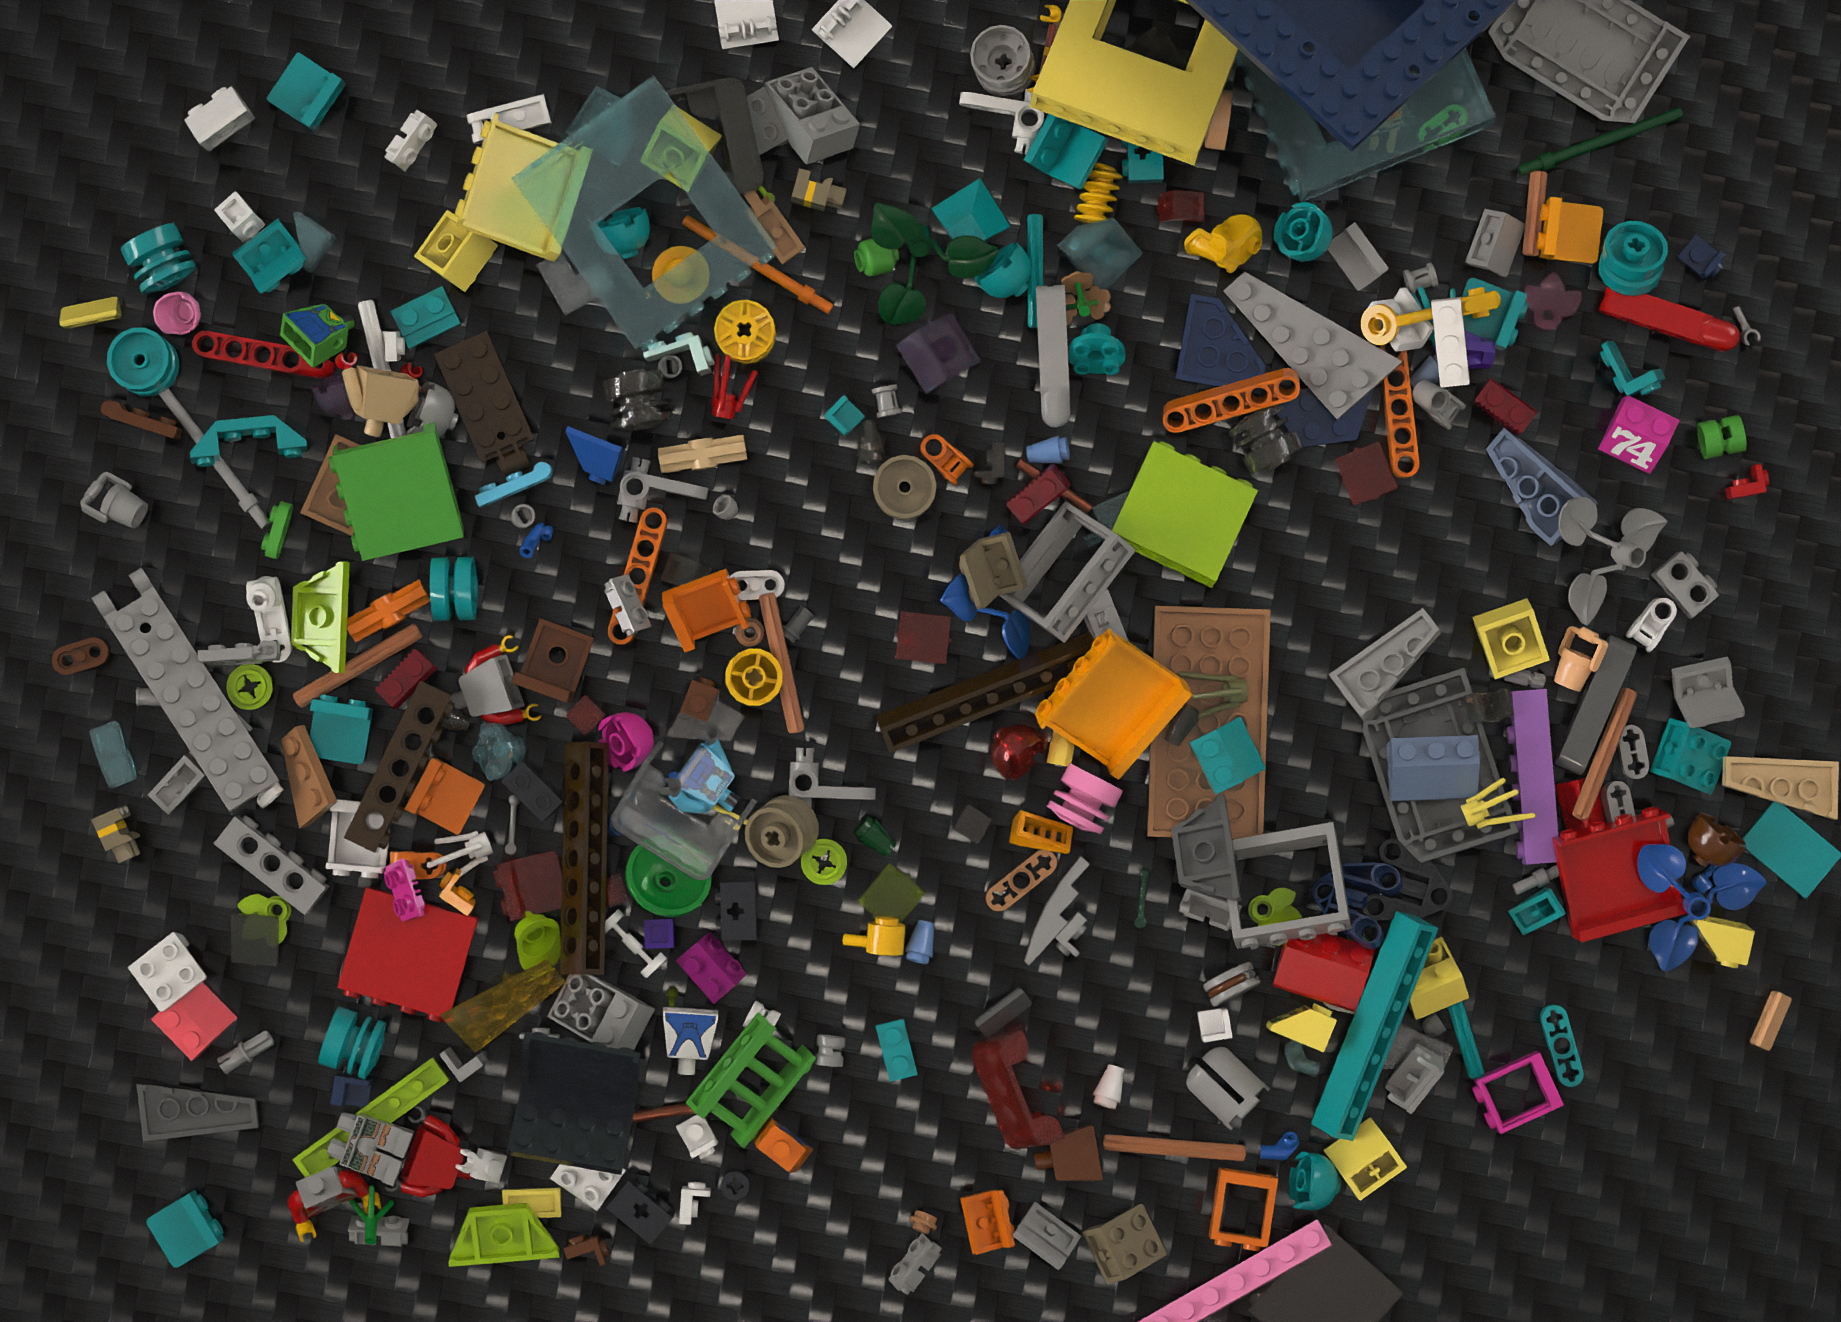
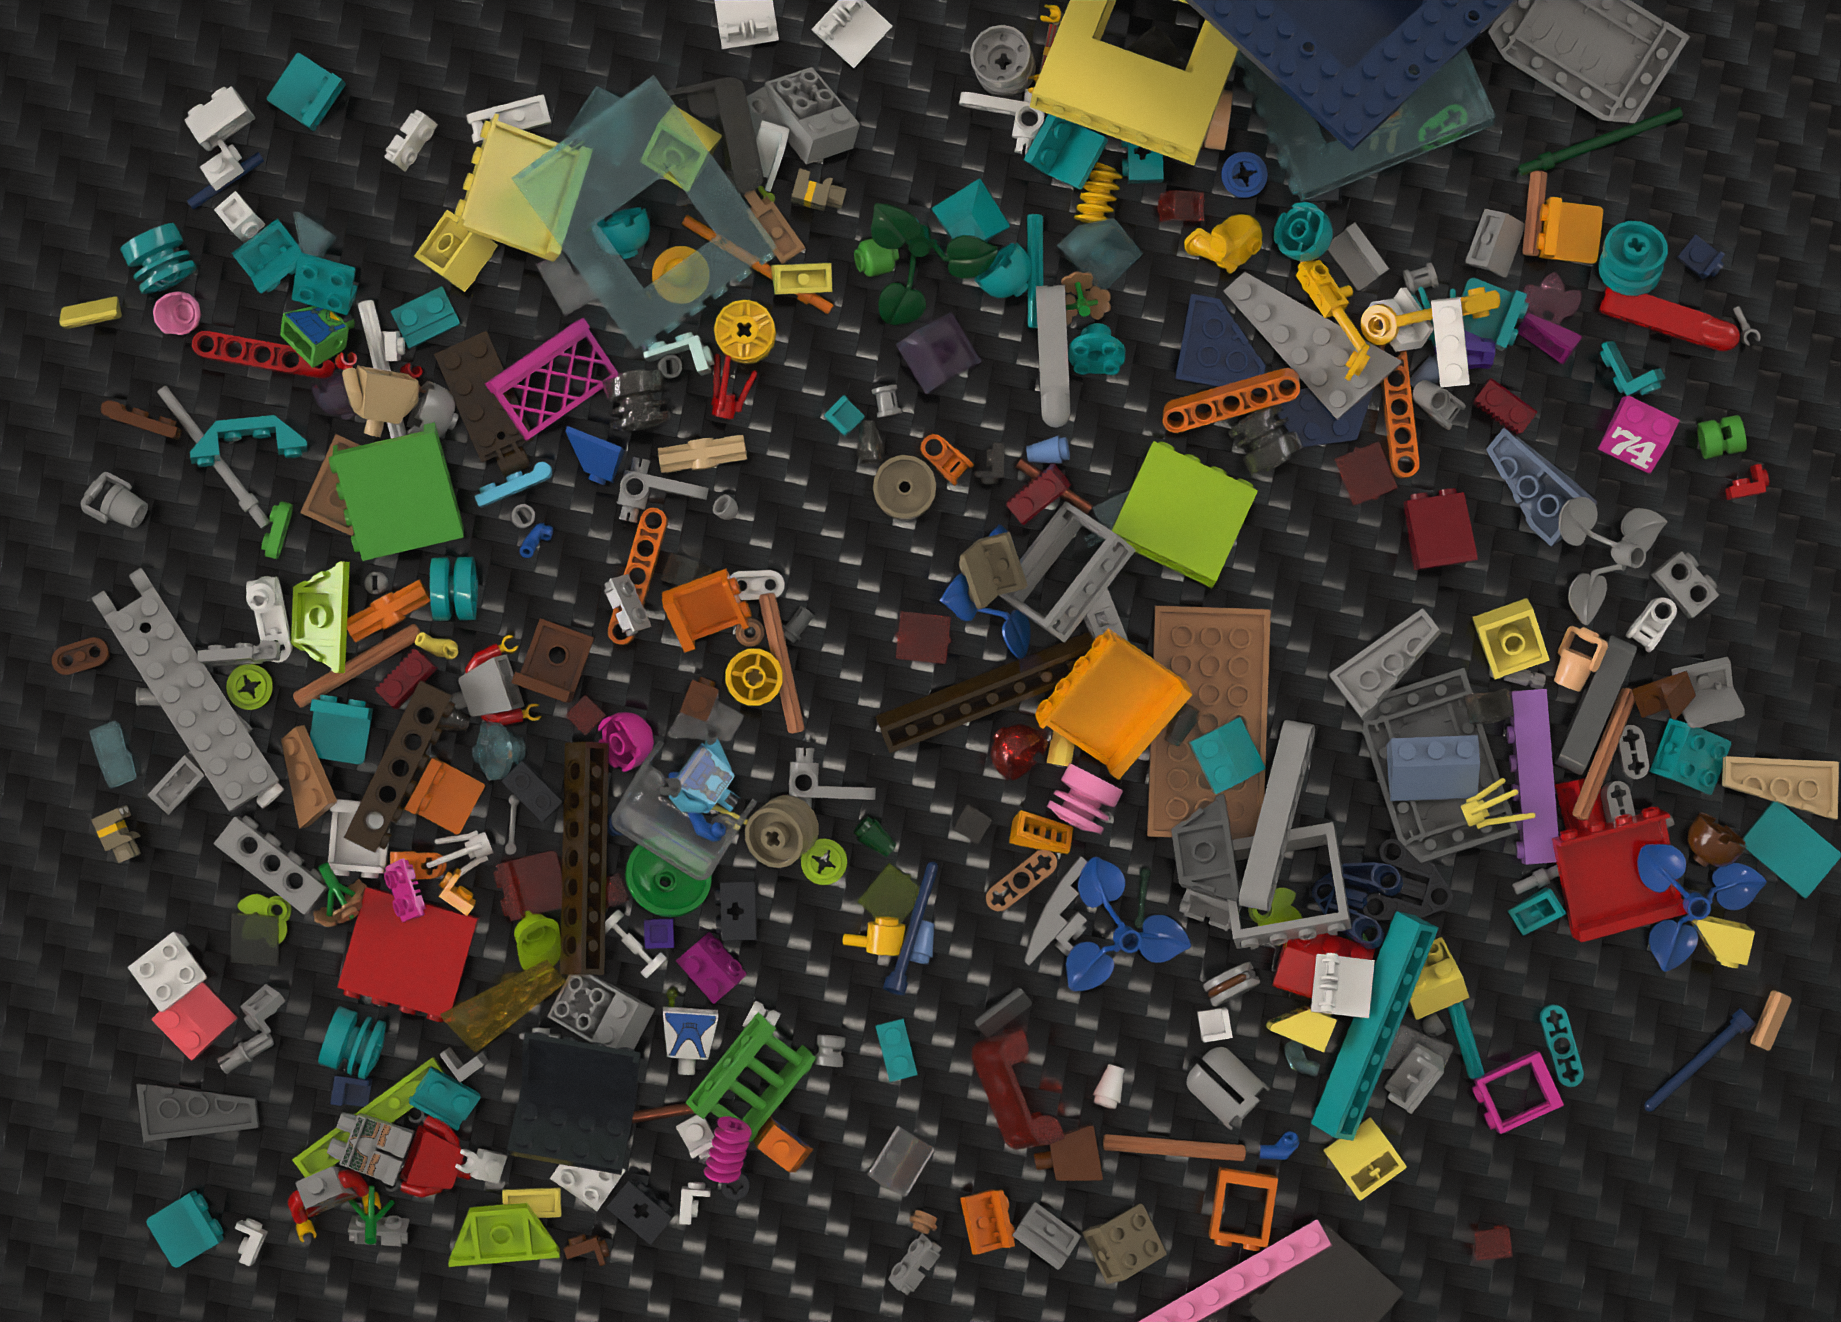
teal wheel [107,328,179,396] -> none
olive plant [1177,671,1248,718] -> none
teal cylinder [1288,1152,1341,1210] -> none
blue hand [1692,865,1717,893] -> none
none -> dark blue bar [187,152,264,210]
none -> white bracket [200,139,244,191]
none -> white bracket [235,1218,268,1266]
none -> light grey bracket [240,984,285,1035]
none -> teal bracket [292,253,358,315]
none -> plant [313,863,367,927]
none -> light grey hinge [364,572,388,595]
none -> teal plate [408,1066,481,1131]
none -> light yellow arm [415,632,459,659]
none -> dark pink fence [485,318,620,440]
none -> blue arm [687,812,726,842]
none -> dark pink piece [704,1116,752,1183]
none -> white panel [746,120,790,192]
none -> light yellow slope [771,263,832,294]
none -> clear panel [867,1126,935,1197]
none -> dark blue piece [883,862,938,995]
none -> blue plant [1066,857,1191,991]
none -> blue gear [1222,152,1268,198]
none -> light grey beam [1239,720,1315,911]
none -> yellow piece [1296,260,1370,381]
none -> white hinge [1311,953,1375,1018]
none -> dark red slope [1404,488,1478,570]
none -> clear red panel [1474,1225,1512,1261]
none -> magenta slope [1518,313,1582,365]
none -> reddish brown slope [1632,671,1696,720]
none -> dark blue piece [1644,1008,1756,1112]

